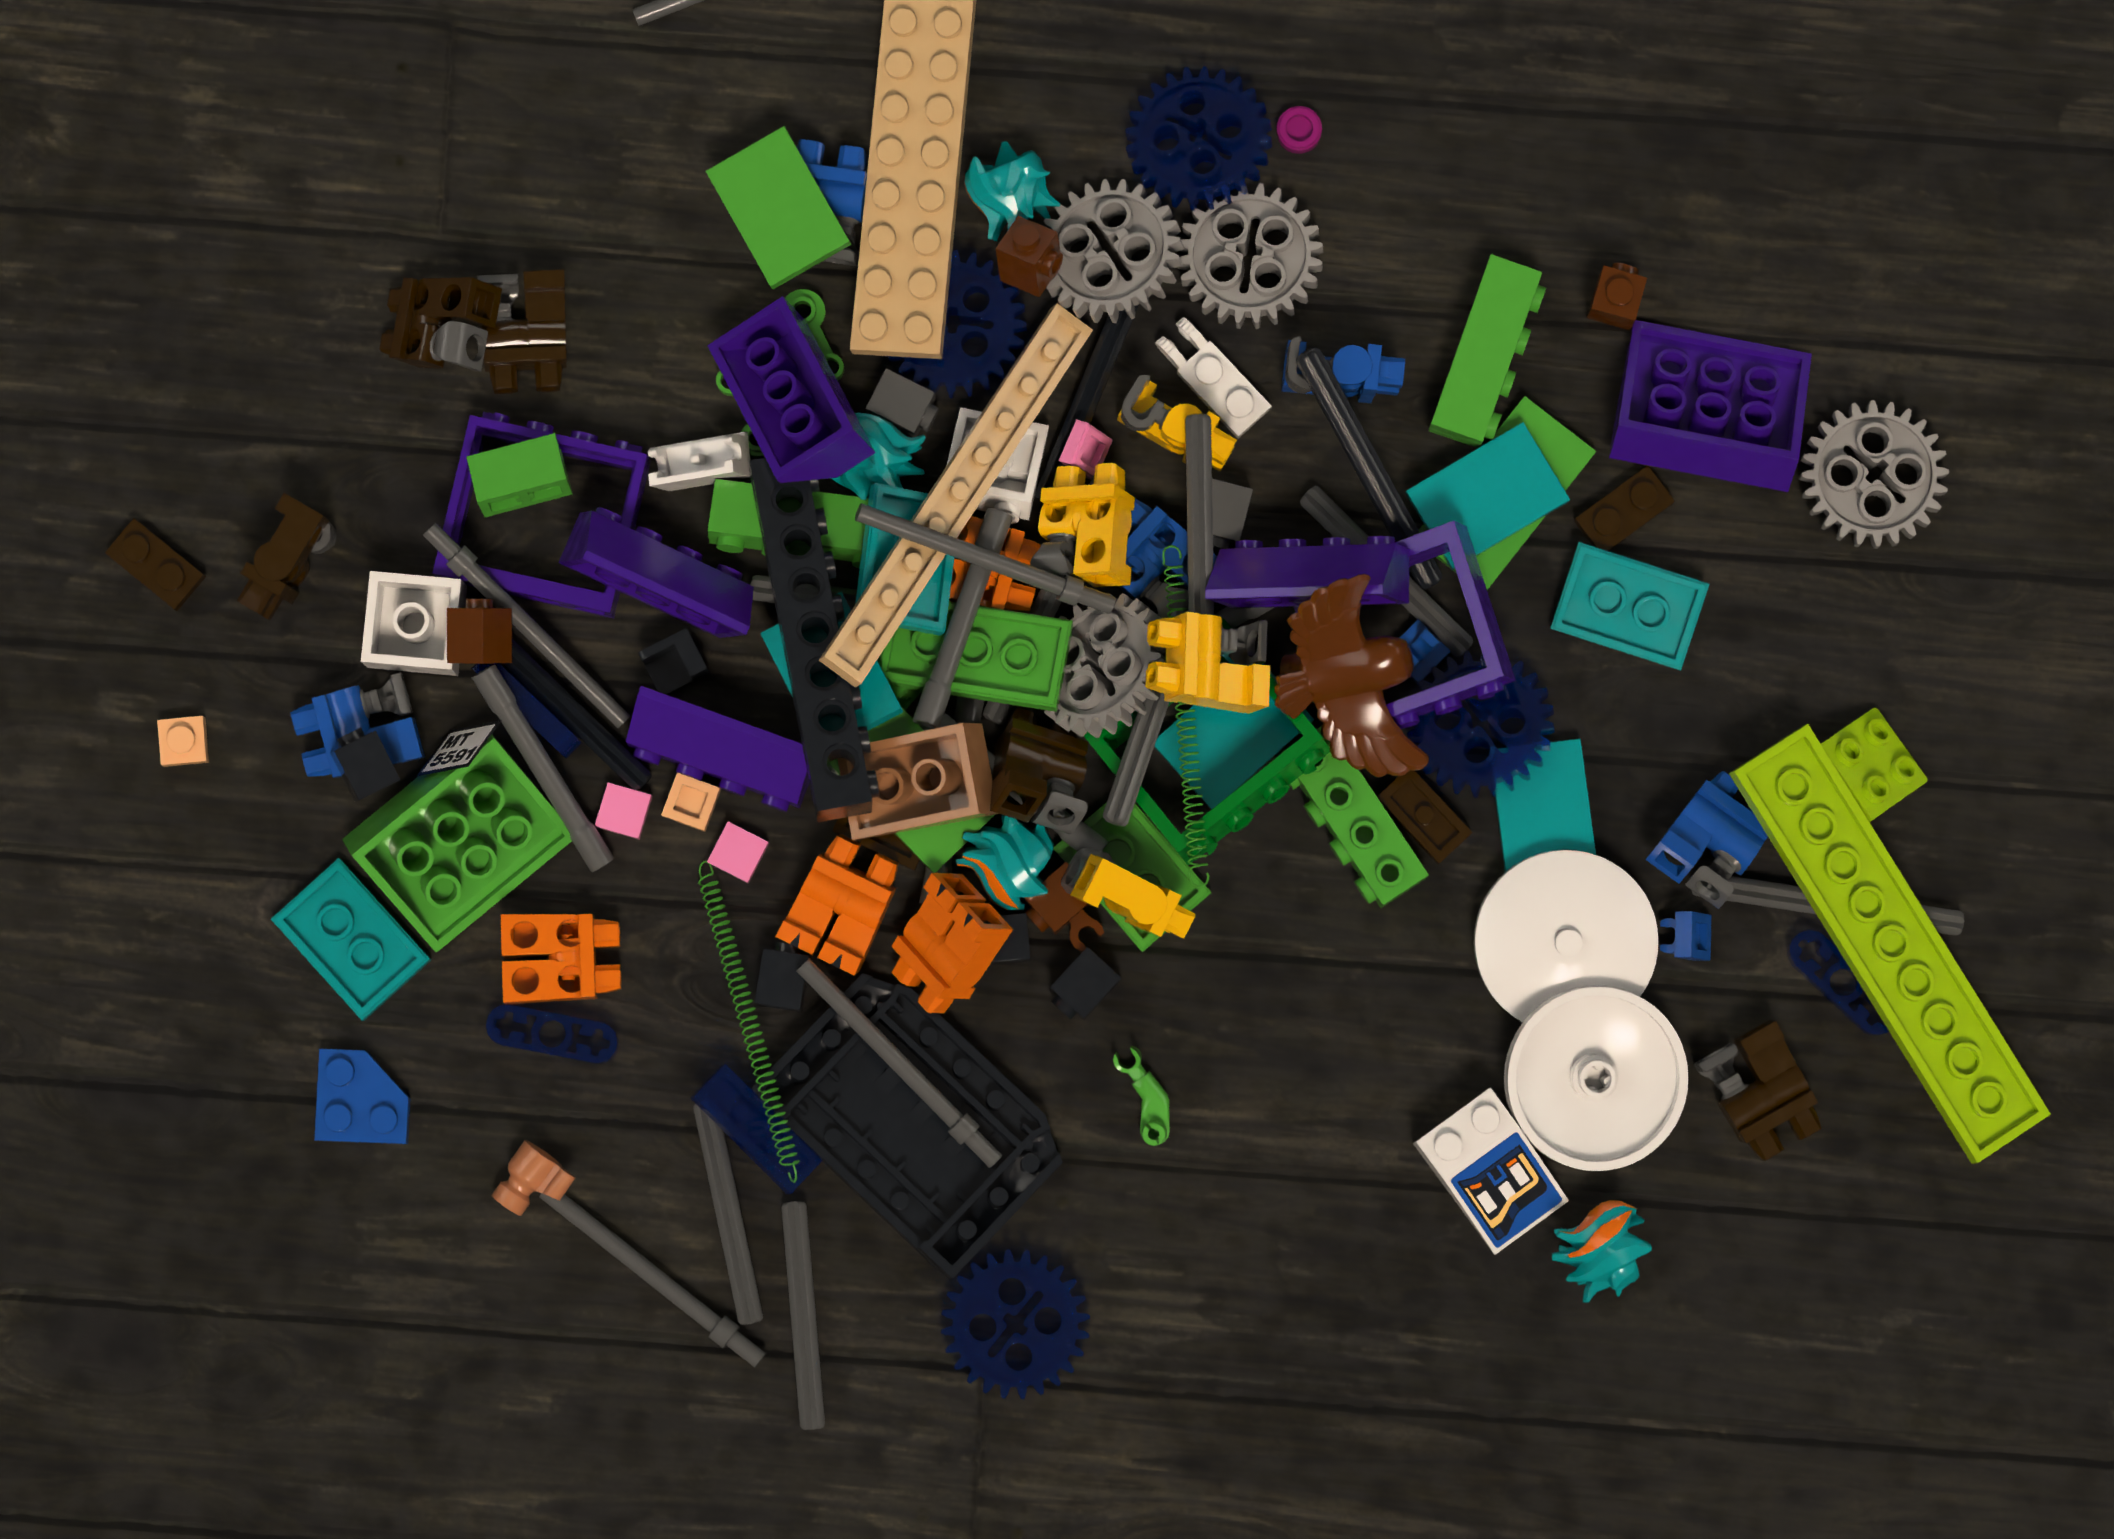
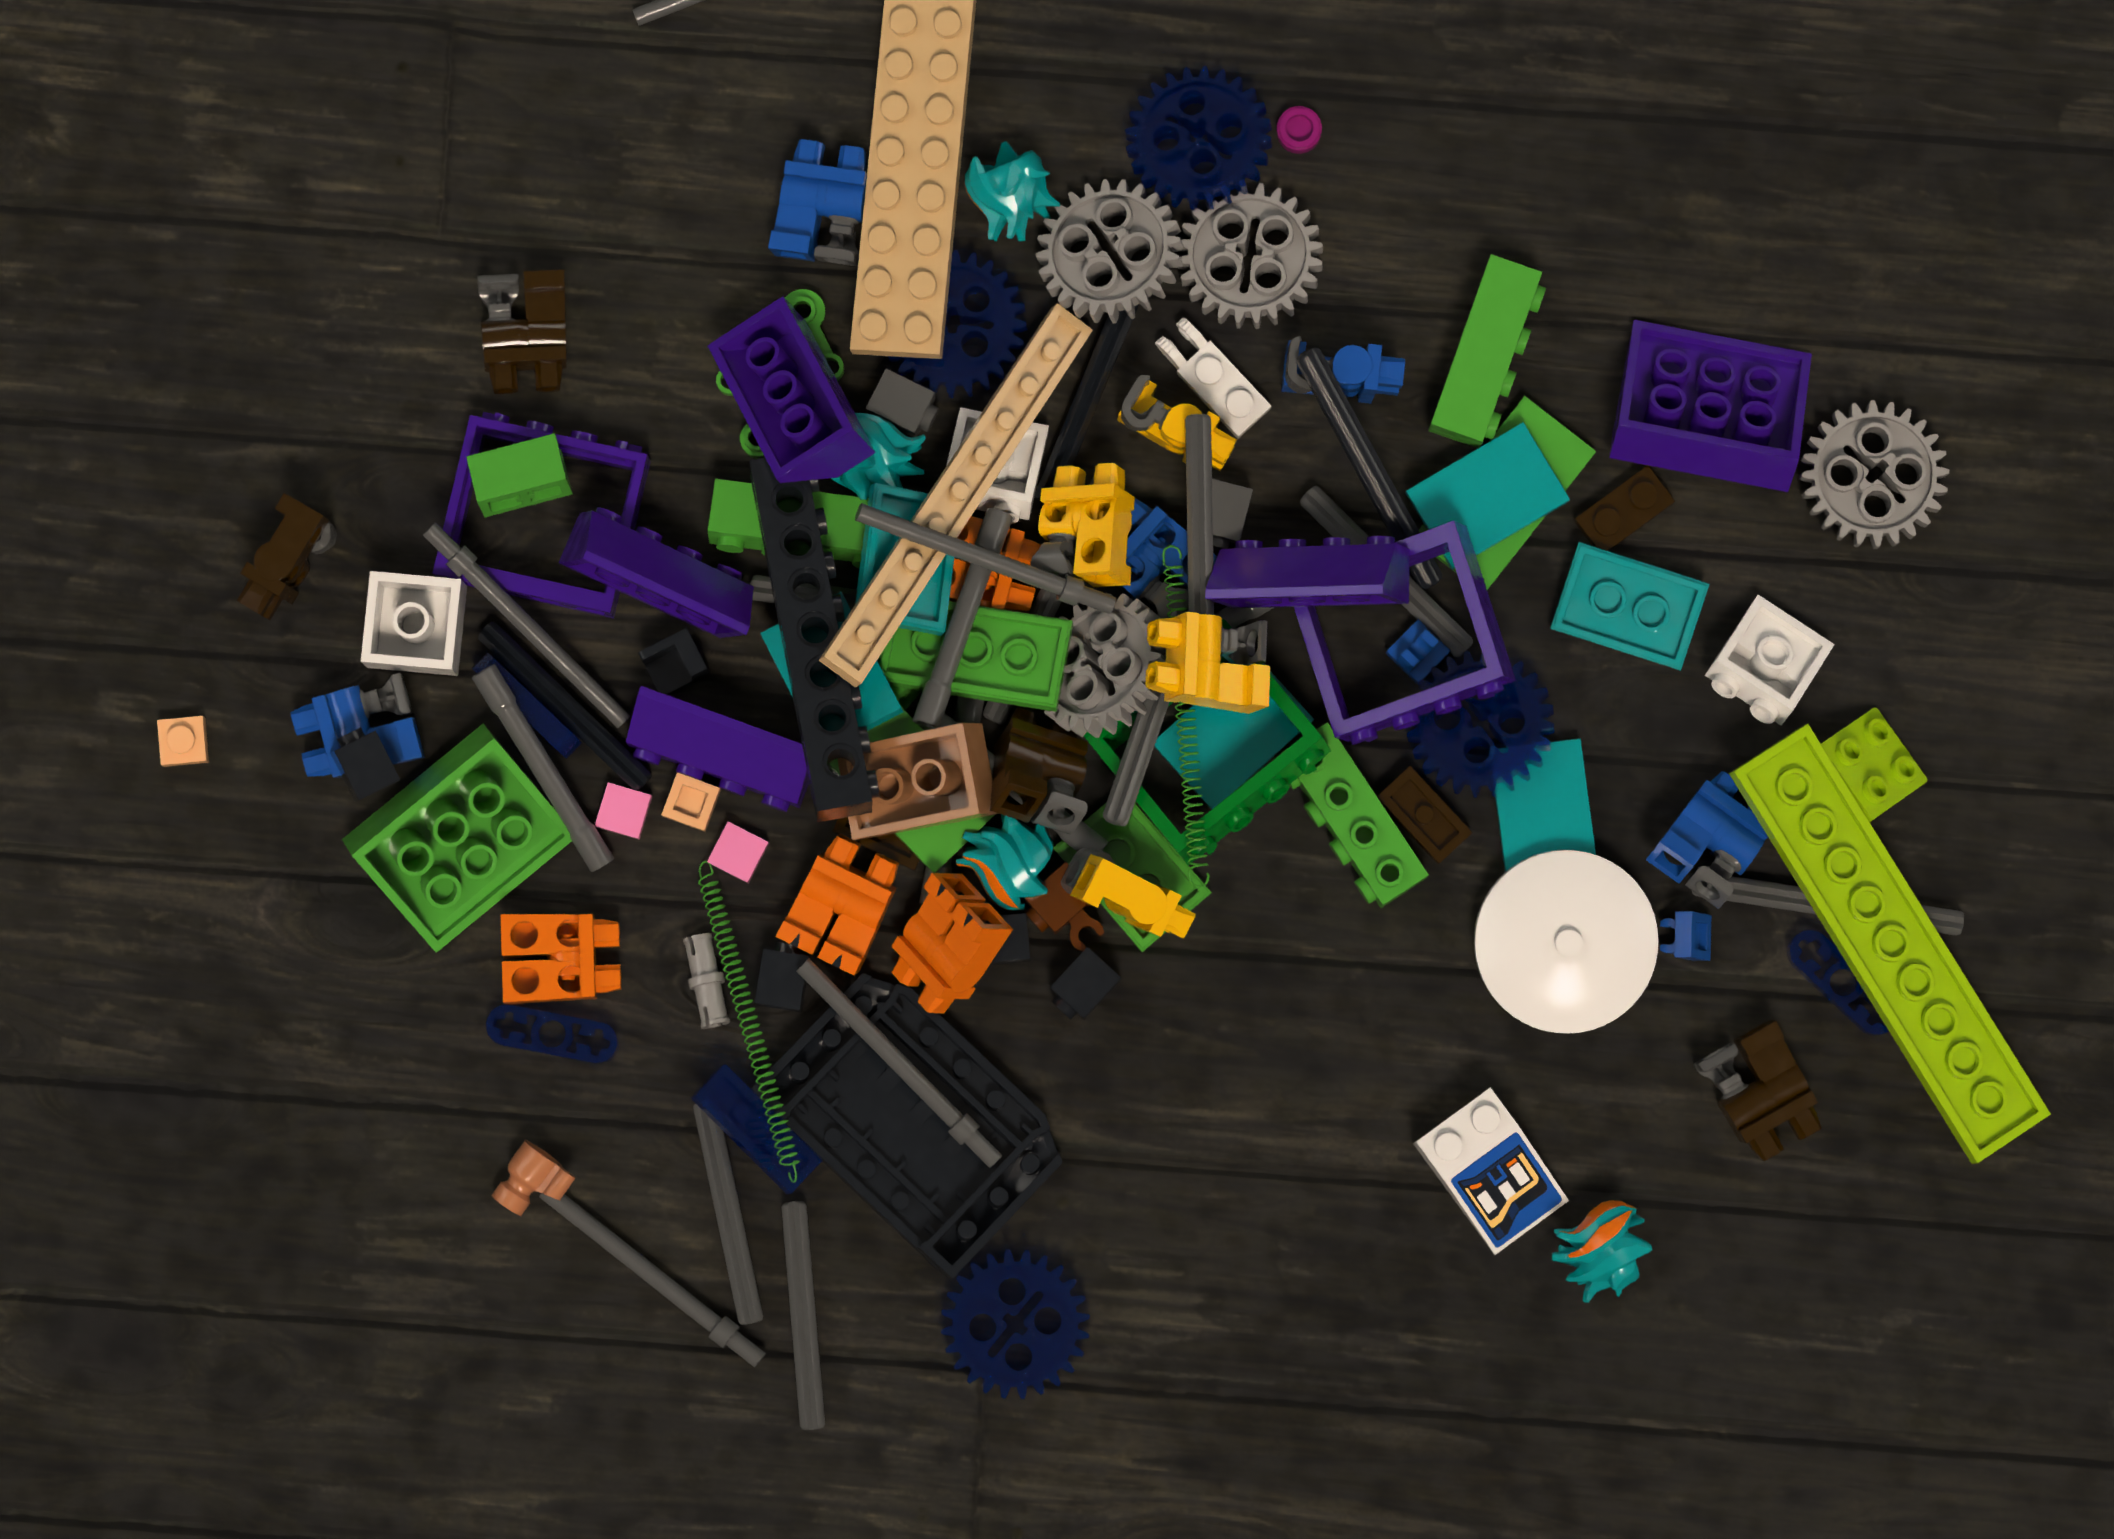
dark brown plate [105,518,206,611] -> none
teal tile [271,858,431,1021] -> none
blue plate [314,1049,411,1144] -> none
dark brown hips [379,277,502,372] -> none
sticker [417,720,502,776] -> none
reddish brown brick [447,599,512,664] -> none
white hinge [648,432,751,491] -> none
bright green tile [706,126,852,289] -> none
reddish brown brick [995,216,1063,297] -> none
bright pink tile [1058,419,1113,480] -> none
bright green arm [1113,1046,1170,1146] -> none
reddish brown animal [1275,574,1429,777] -> none
white dish [1504,986,1688,1171] -> none
reddish brown brick [1587,263,1647,331] -> none
none -> light grey pin [683,933,730,1029]
none -> white plate [1705,595,1835,725]

